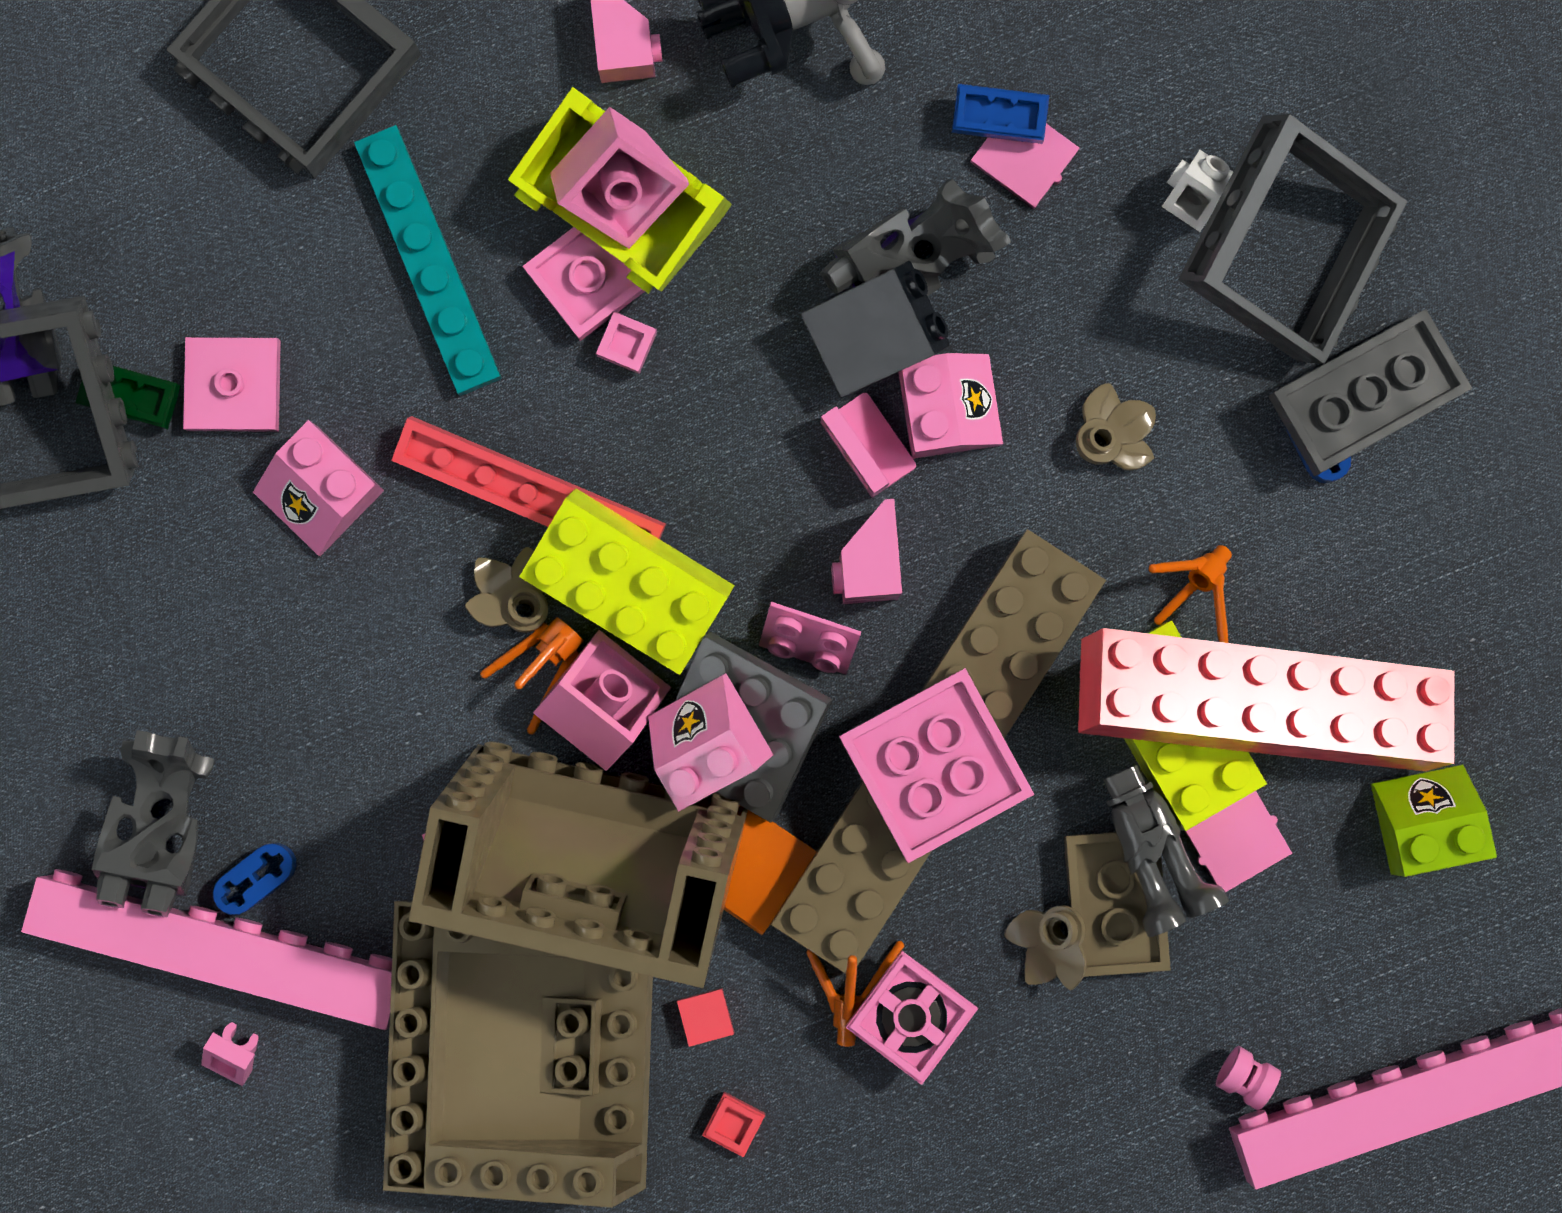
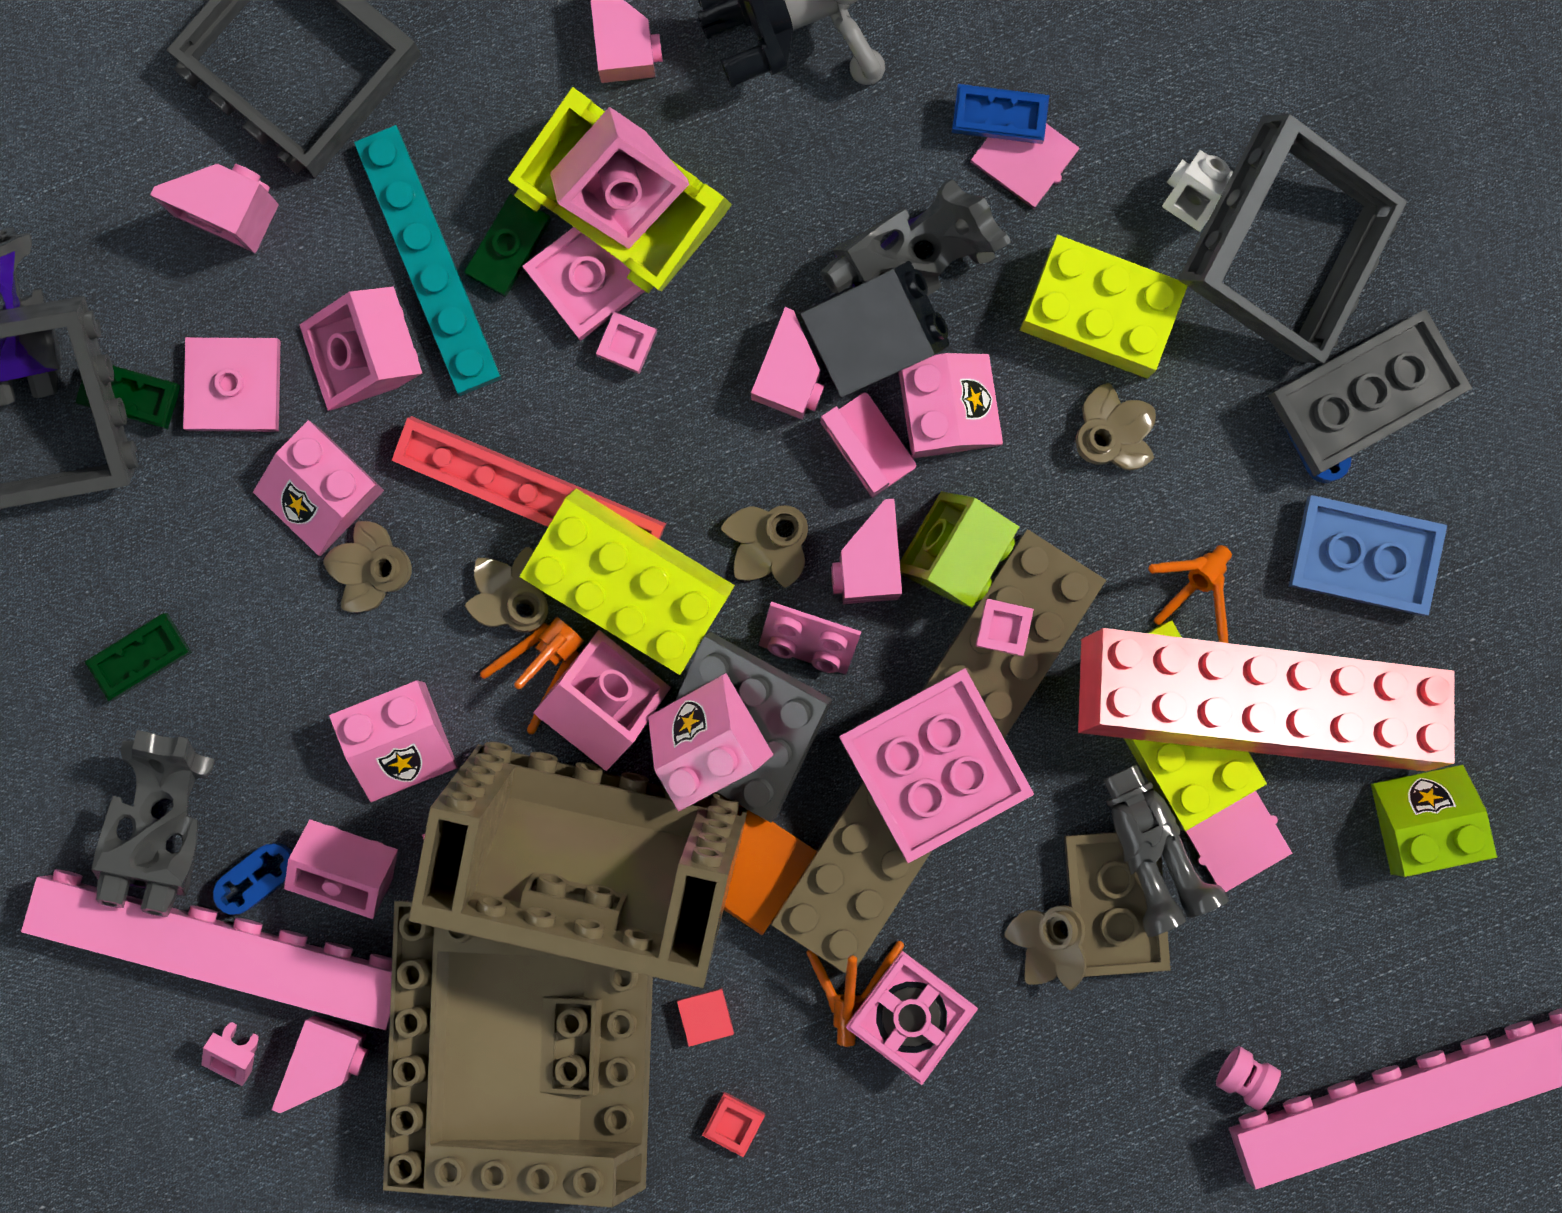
none -> dark green plate [84,613,192,702]
none -> bright pink slope [150,164,279,254]
none -> bright pink slope [272,1015,368,1113]
none -> bright pink brick [284,819,398,919]
none -> bright pink slope [299,287,422,410]
none -> dark tan plate [323,521,412,613]
none -> bright pink slope [329,680,458,802]
none -> dark green plate [464,194,551,298]
none -> dark tan plate [721,505,808,588]
none -> bright pink slope [751,307,825,420]
none -> lime slope [900,491,1019,608]
none -> bright pink tile [975,599,1034,657]
none -> neon yellow brick [1019,234,1188,379]
none -> medium blue plate [1288,495,1447,617]

